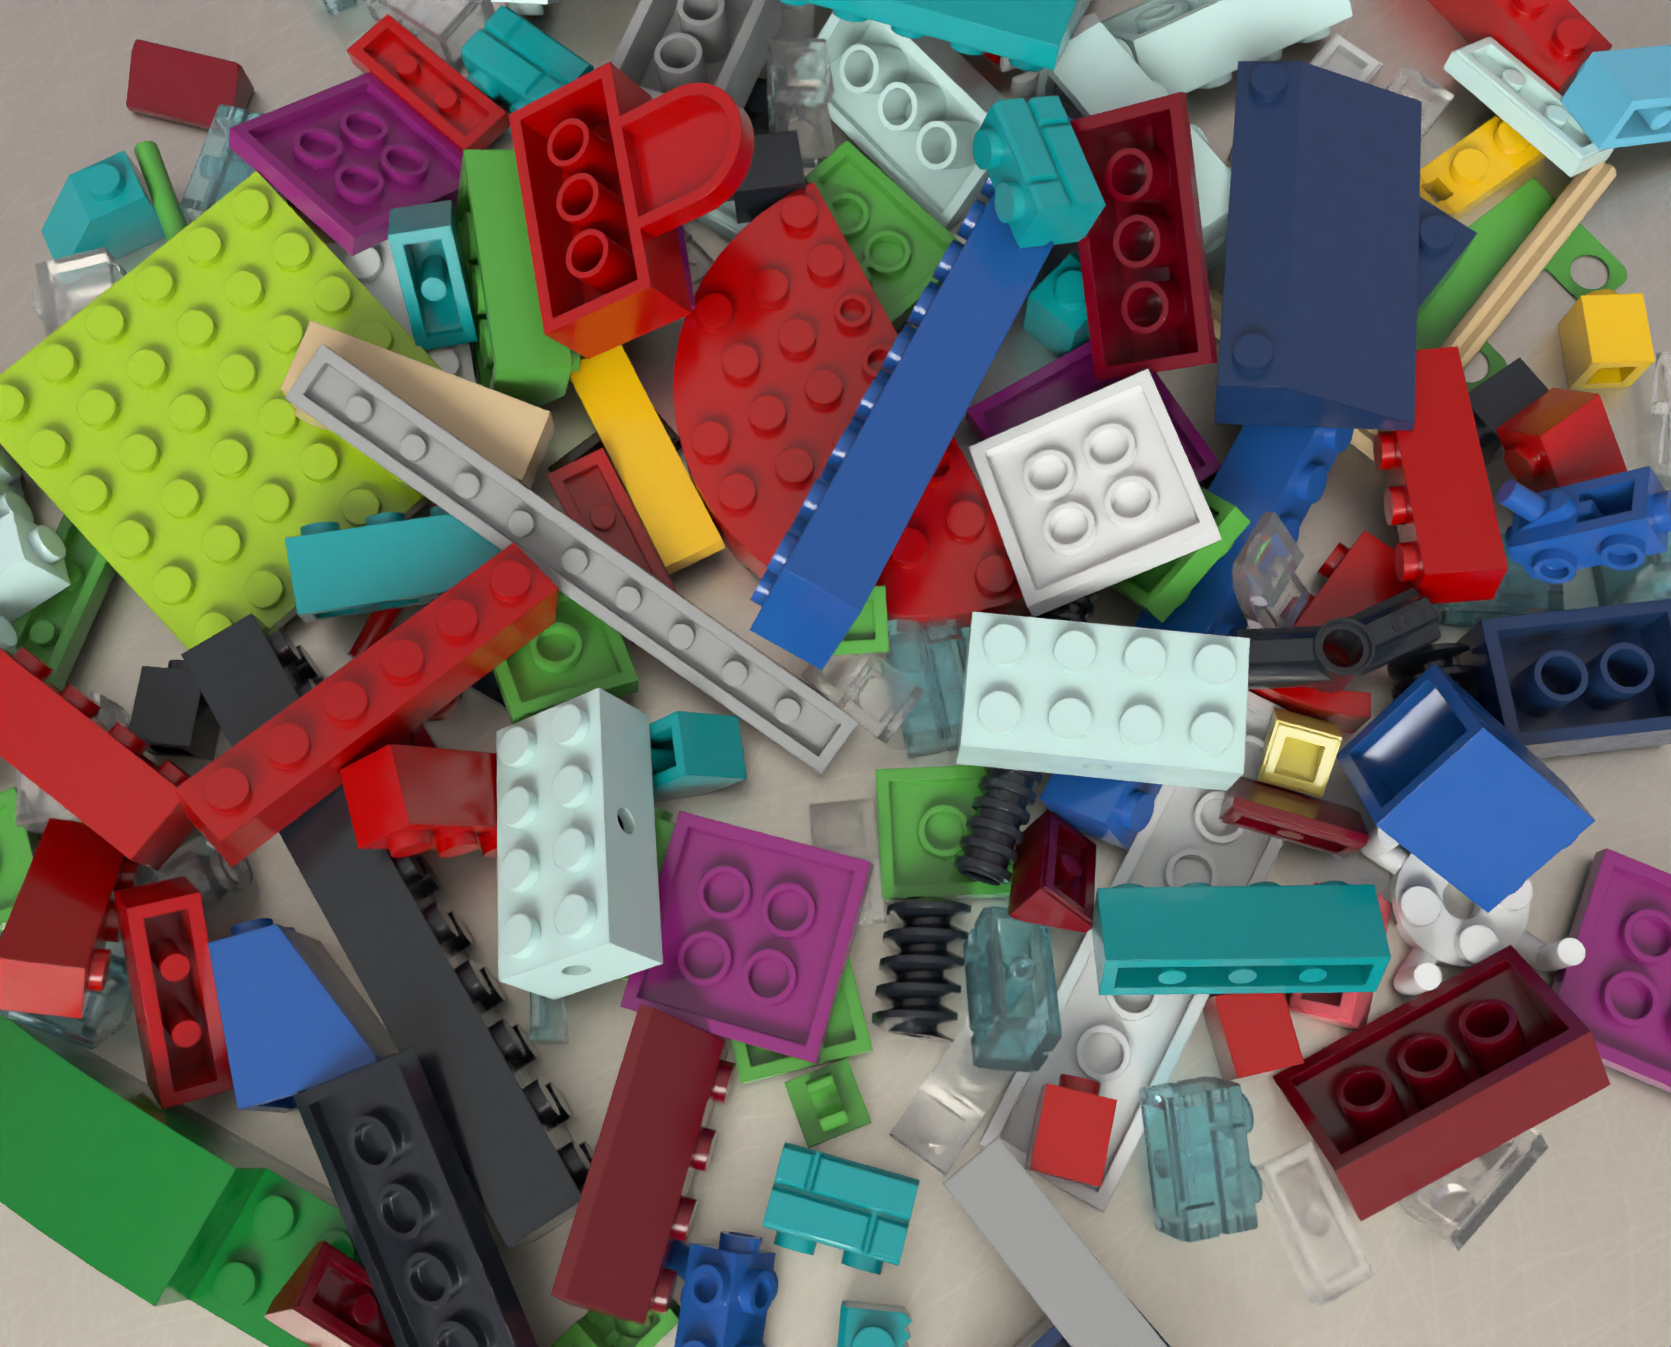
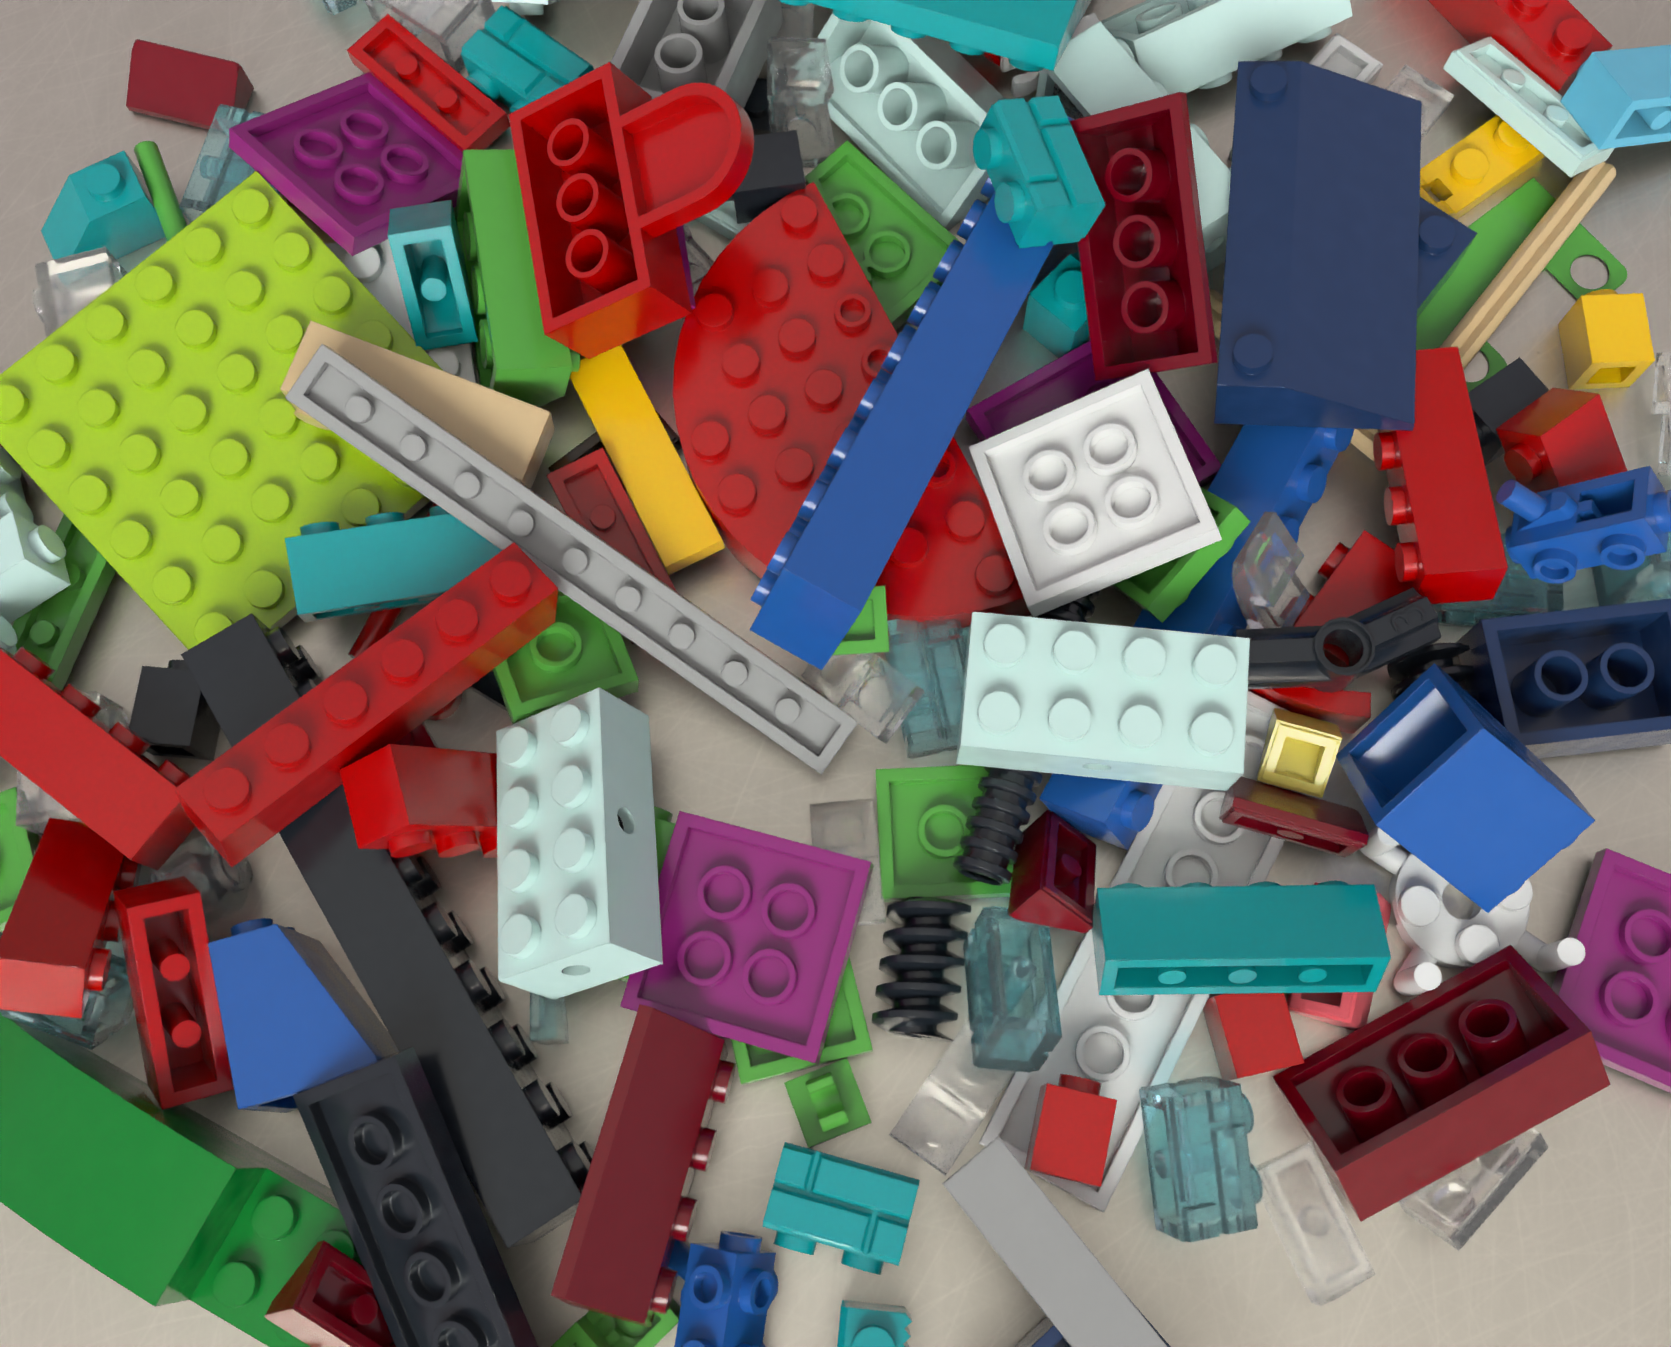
teal slope [649,711,747,803] -> none

